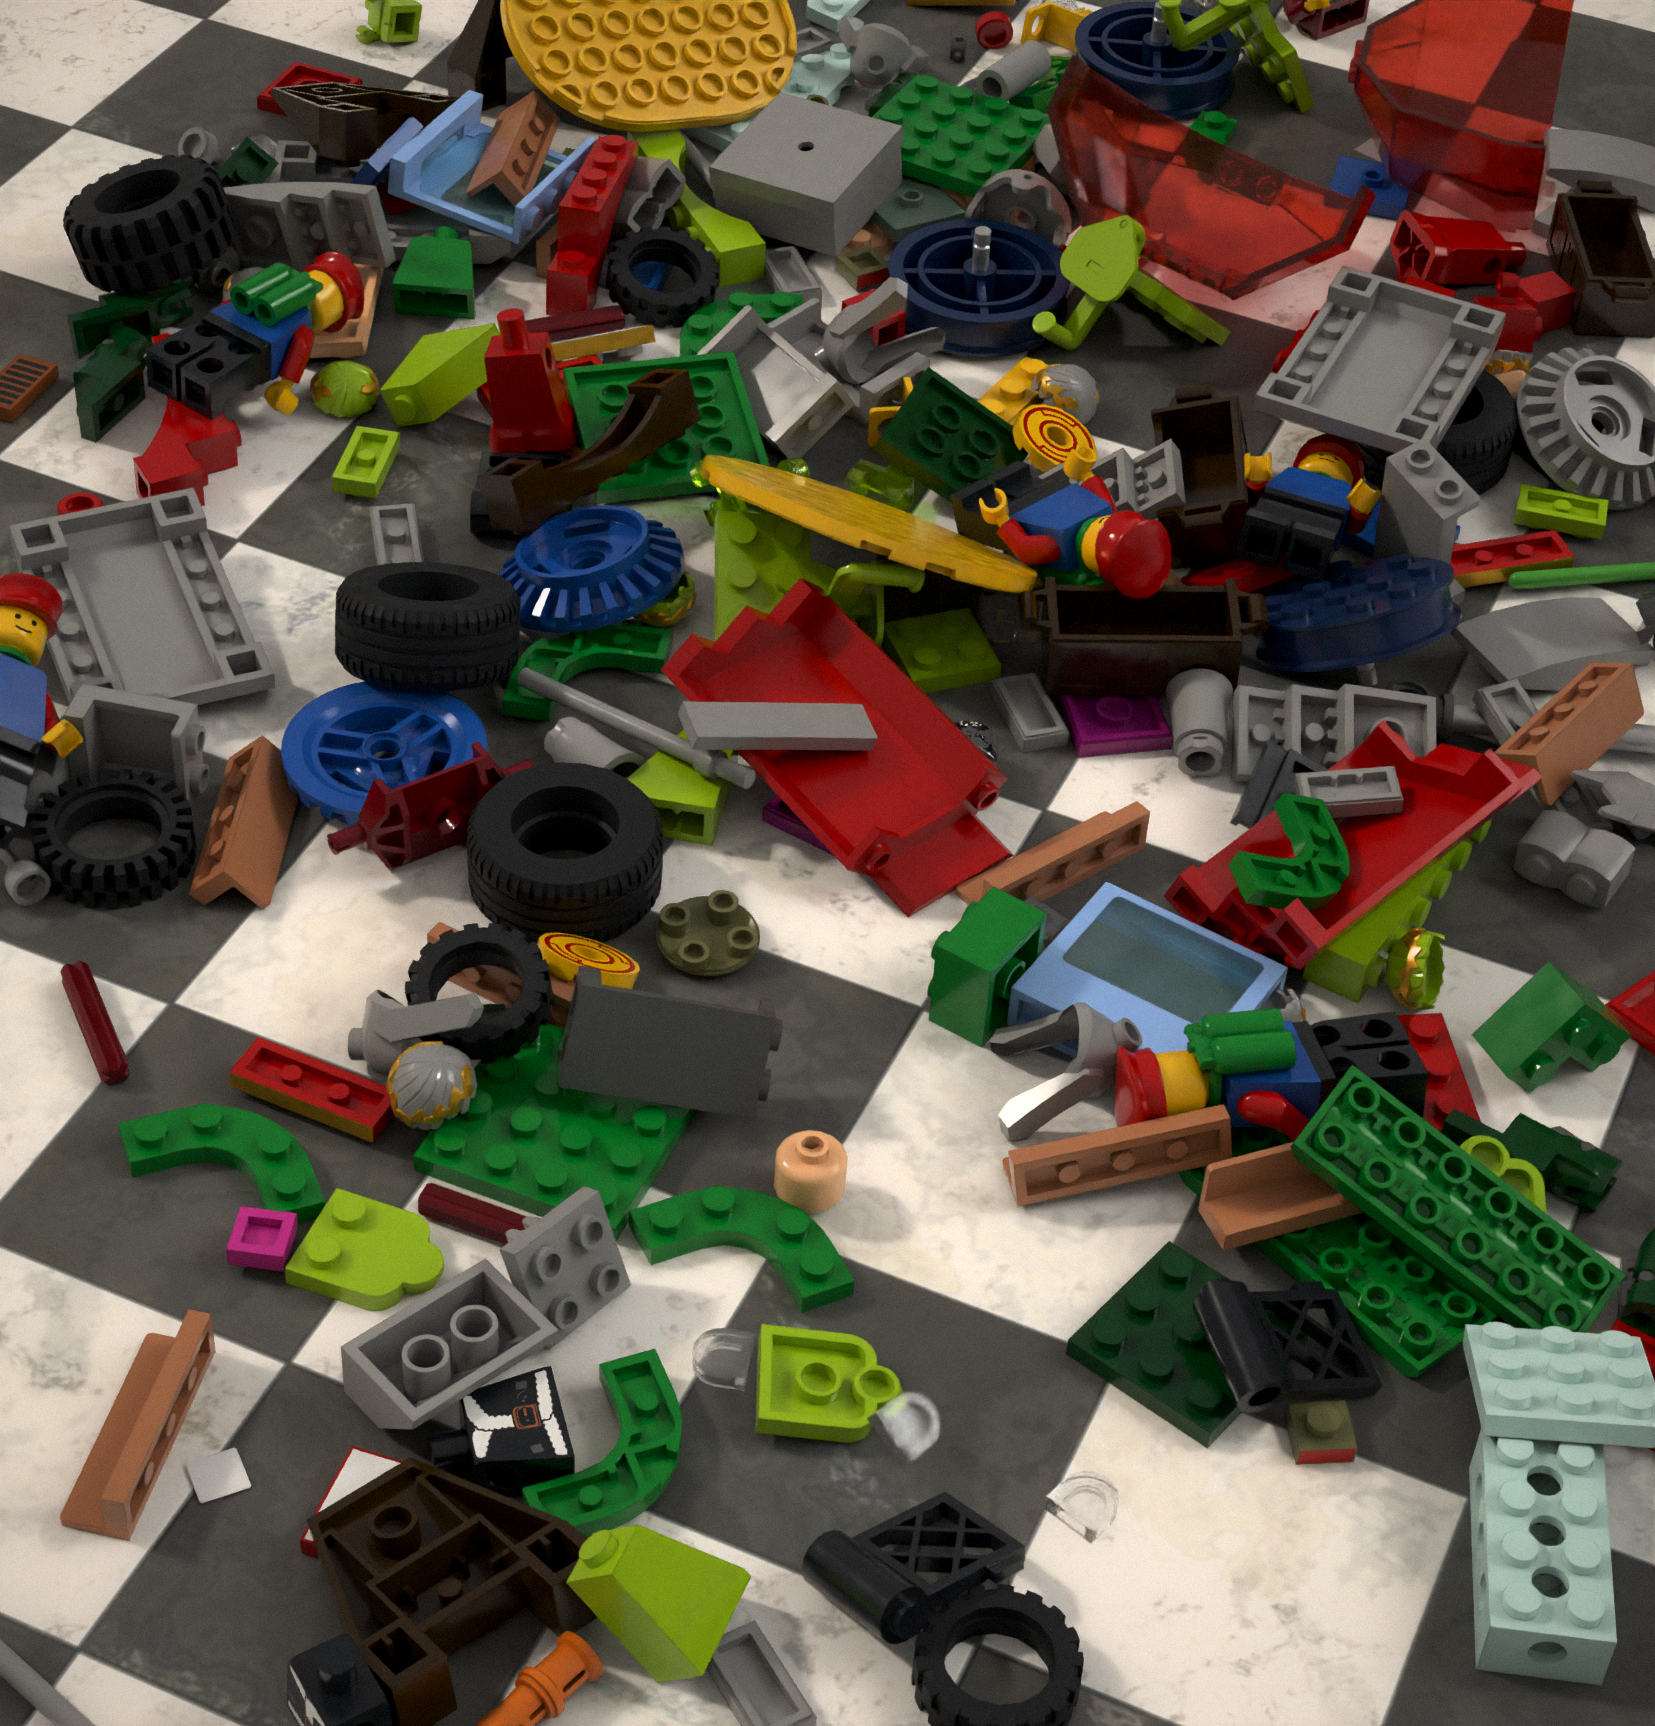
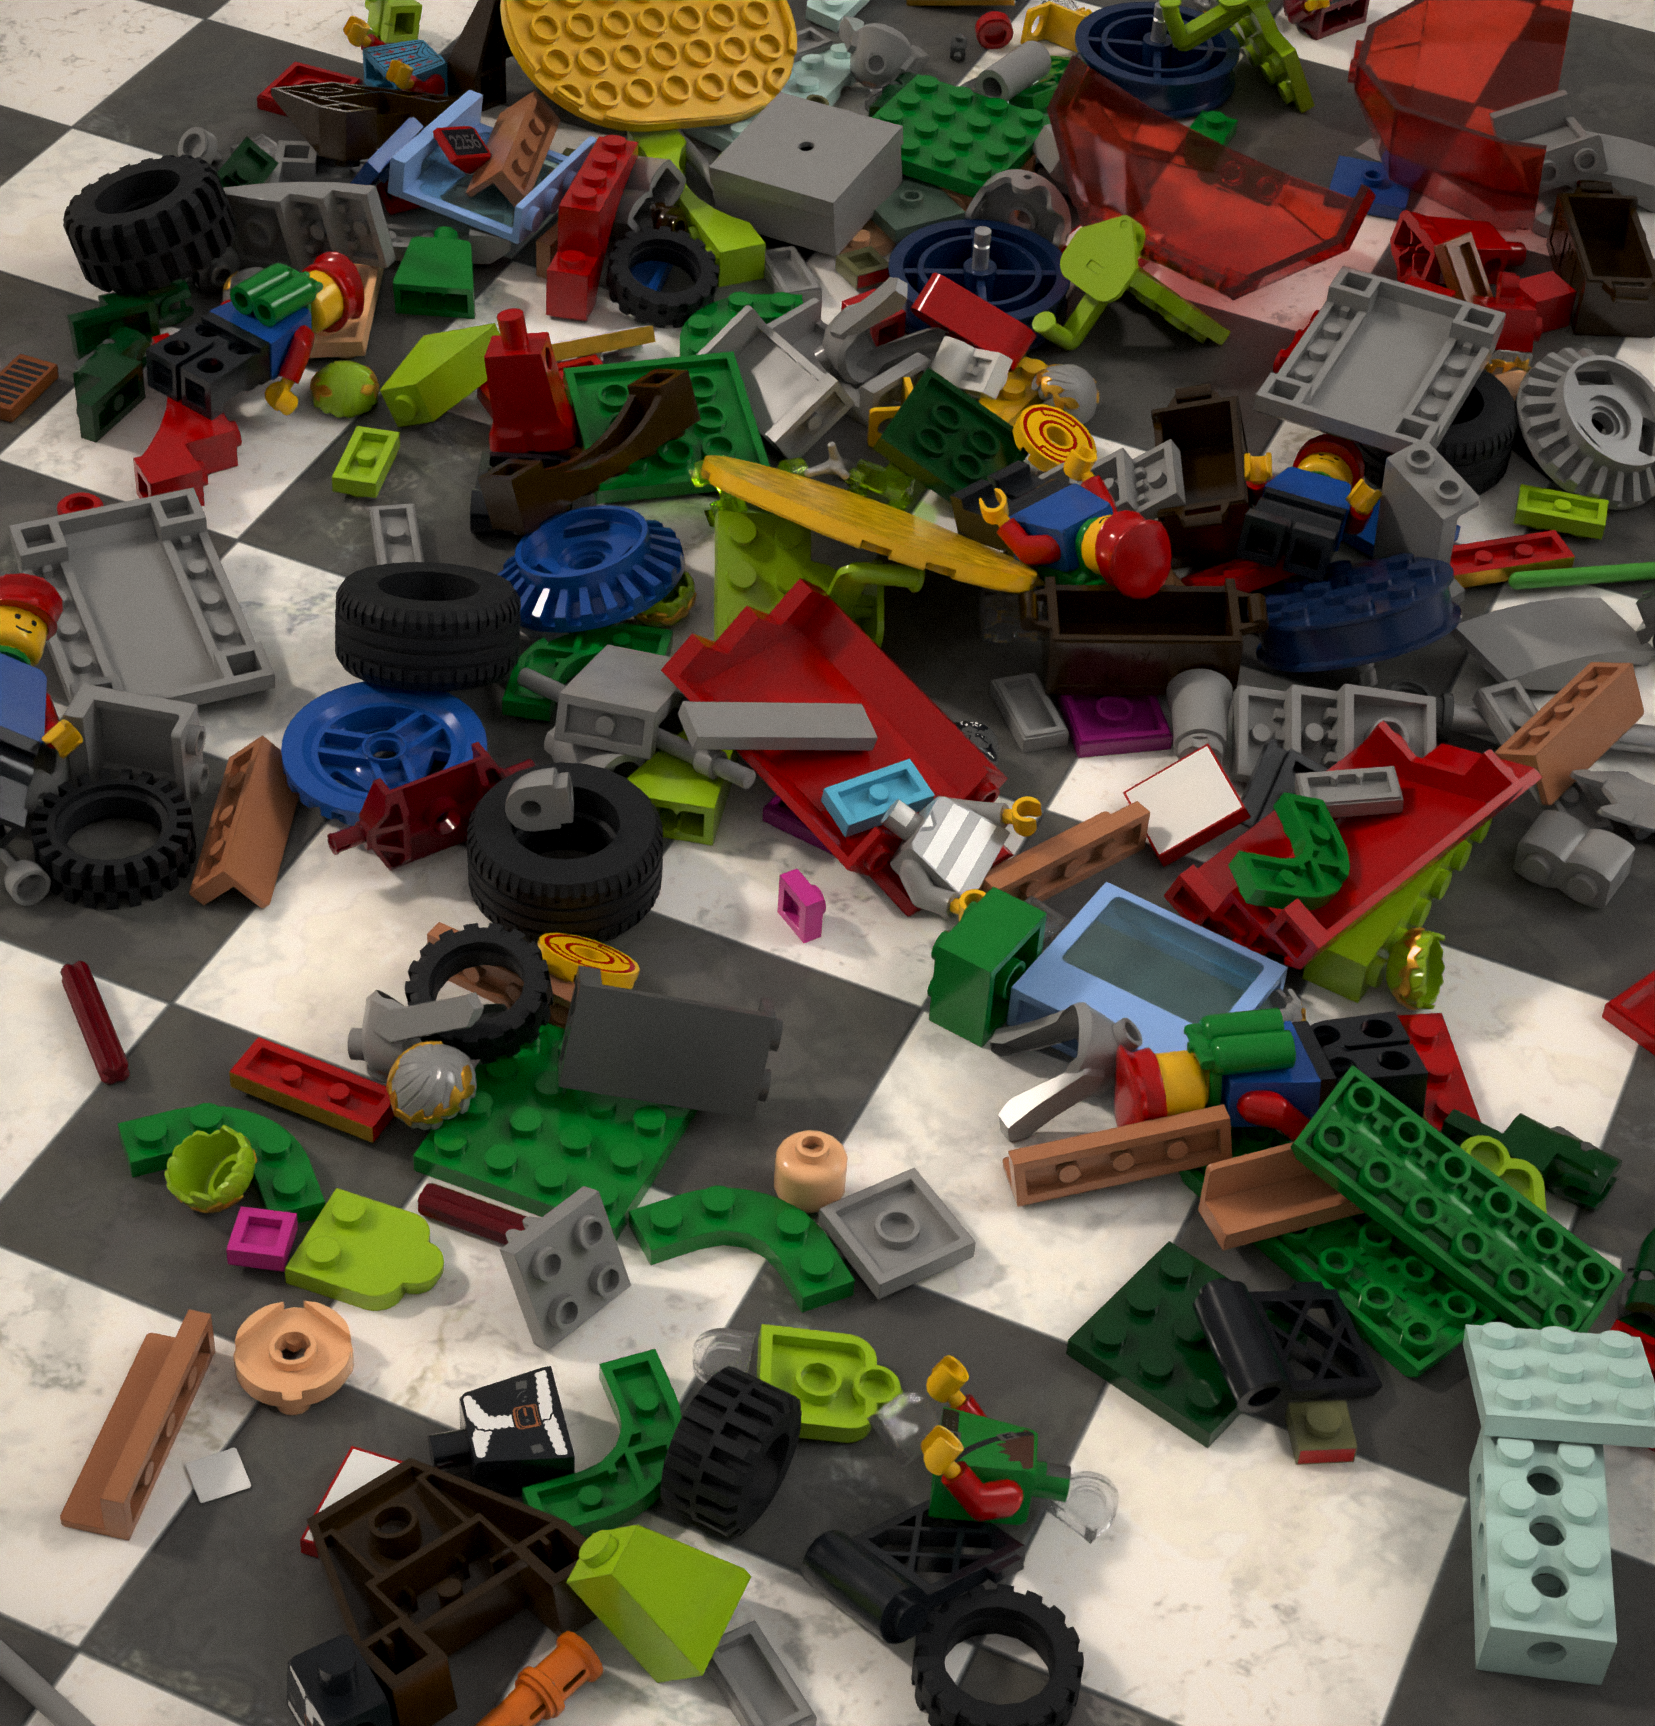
light grey slope [341,1258,558,1429] -> none
dark red axle [525,305,625,342] -> none
olive dish [656,890,760,976] -> none
lime plate [882,608,1002,693] -> none
green brick [1472,962,1631,1093] -> none
none -> lime hair [164,1125,257,1213]
none -> light nougat plate [233,1301,354,1415]
none -> torso [343,16,451,95]
none -> slope [433,126,491,175]
none -> light grey piece [505,767,574,831]
none -> light grey panel [554,644,689,759]
none -> dark brown plate [649,202,688,233]
none -> black tyre [661,1366,802,1539]
none -> dark pink plate [777,869,826,943]
none -> light grey bar [804,441,855,480]
none -> light grey plate [818,1167,976,1300]
none -> medium azure plate [821,759,935,838]
none -> light grey torso [881,796,1042,921]
none -> red beam [910,273,1037,373]
none -> torso [920,1355,1071,1525]
none -> white plate [931,336,1013,400]
none -> white tile [1123,743,1251,867]
none -> dark orange tile [1433,232,1493,303]
none -> light grey panel [1489,89,1608,196]

